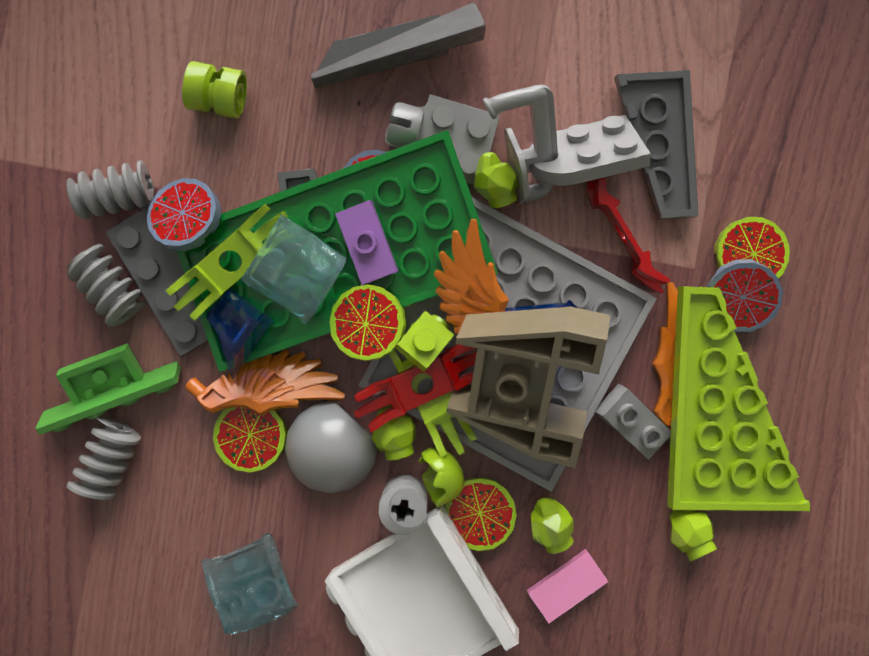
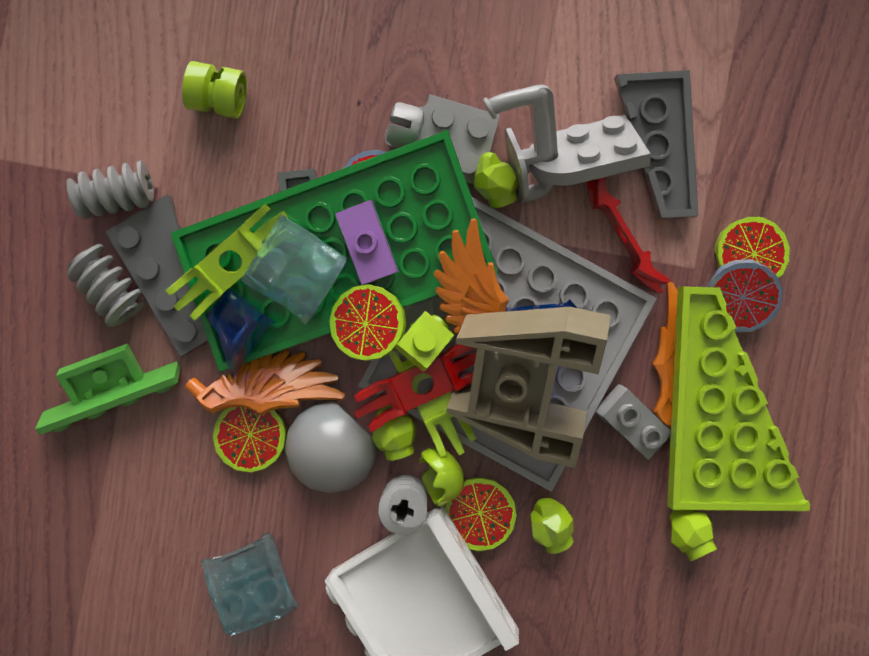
light grey piece [66,417,141,500] -> none
tile [146,178,222,251] -> none
dark grey wedge [311,2,486,88] -> none
bright pink tile [527,549,609,623] -> none

